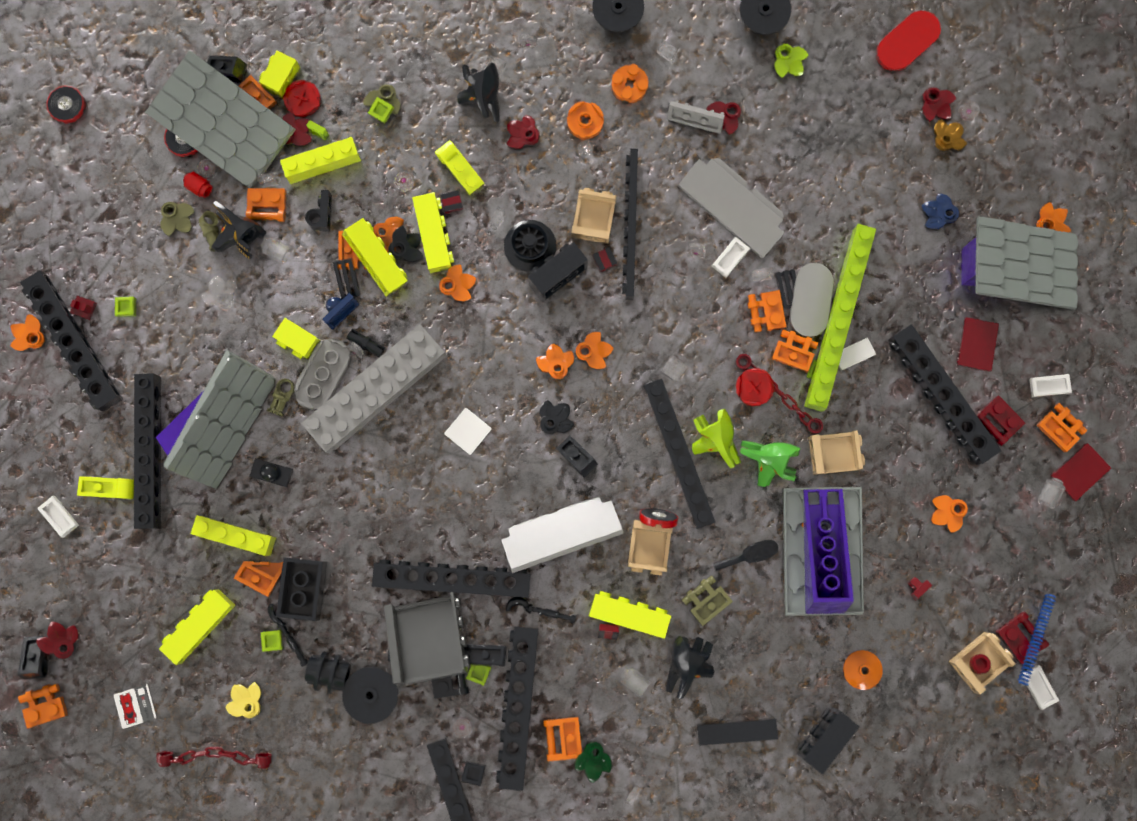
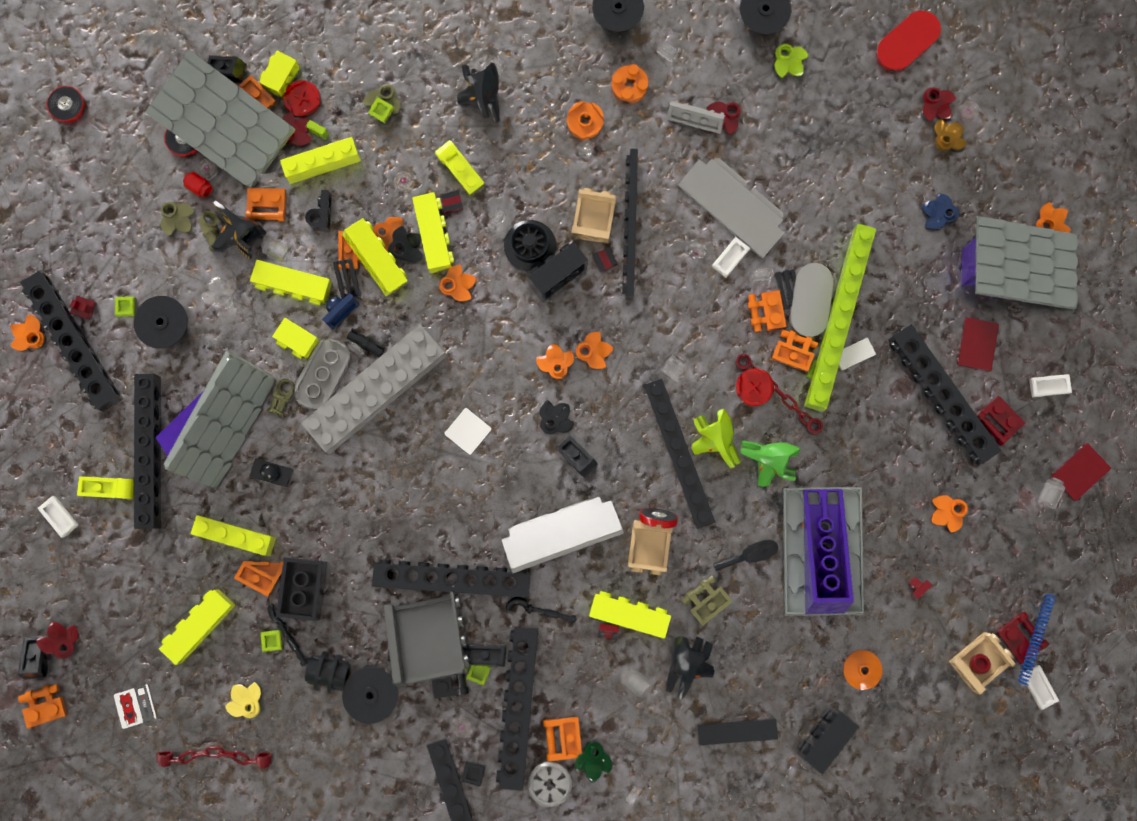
dark red plate [506,115,540,149] -> none
tan panel [808,431,865,475] -> none
orange plate [1036,403,1087,453] -> none
none -> black piece [134,296,188,349]
none -> neon yellow brick [250,260,333,306]
none -> light grey wheel [528,761,572,807]

